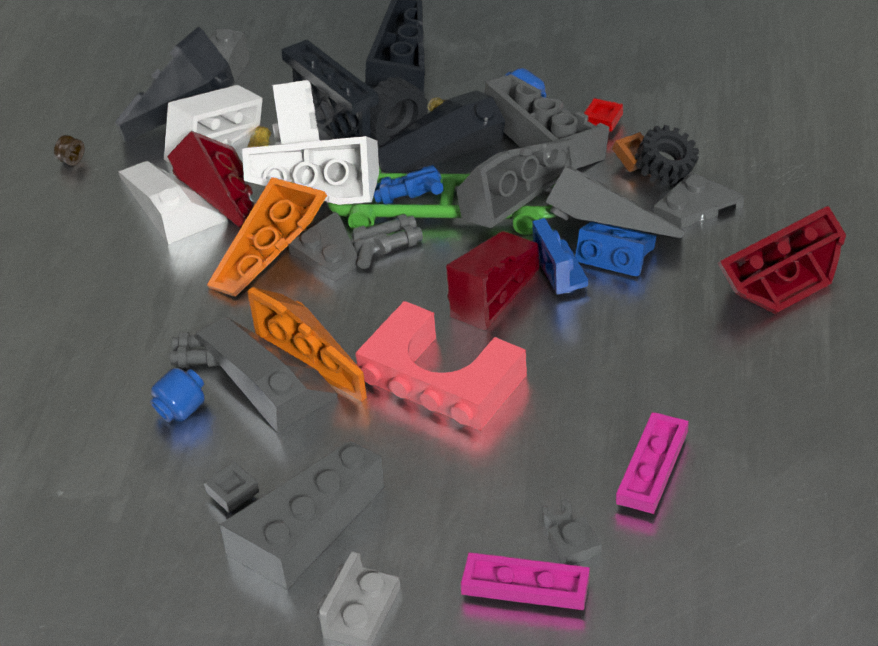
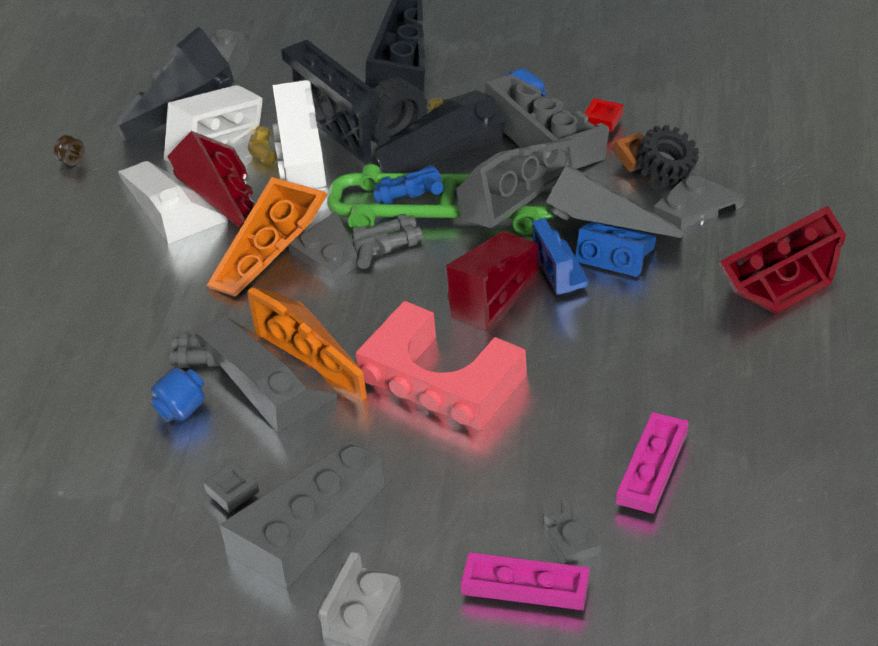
white wedge [242,136,379,205] -> none

